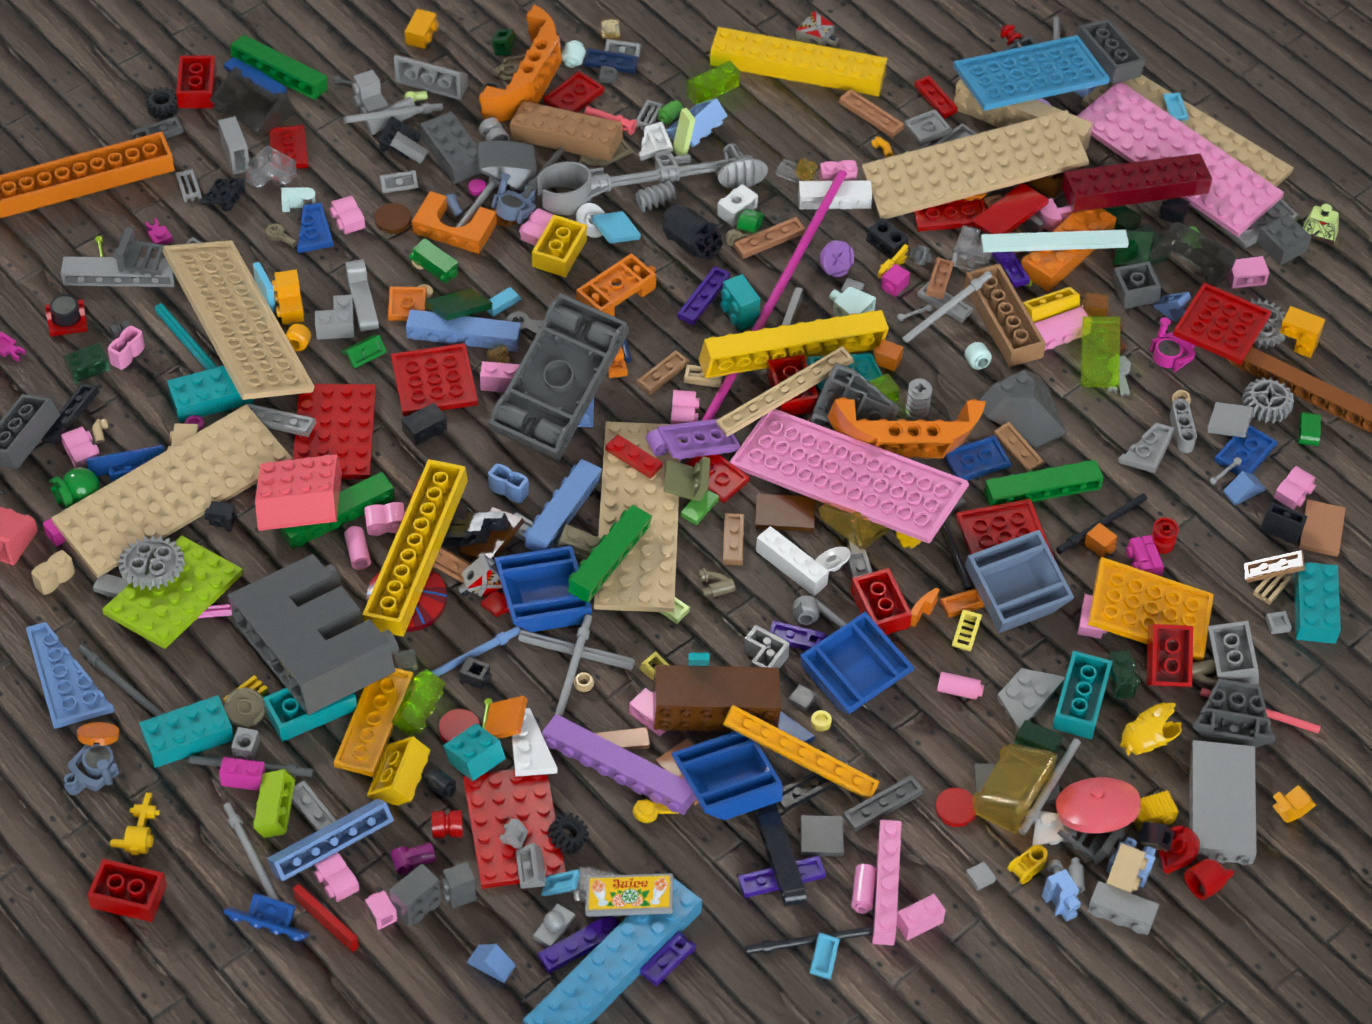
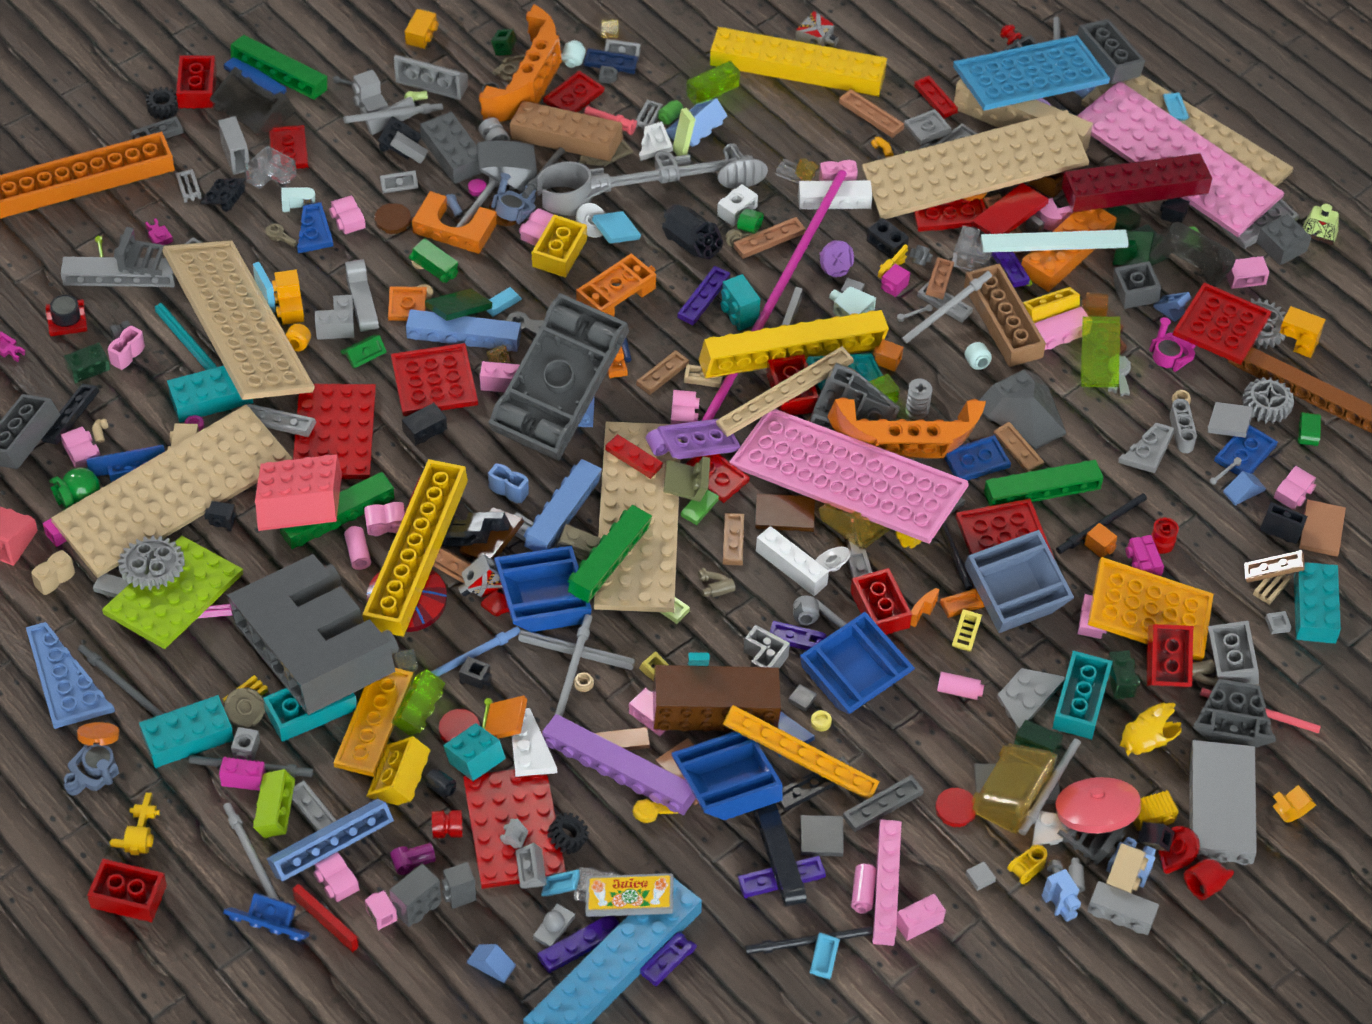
light grey piece [636,181,676,212] -> none

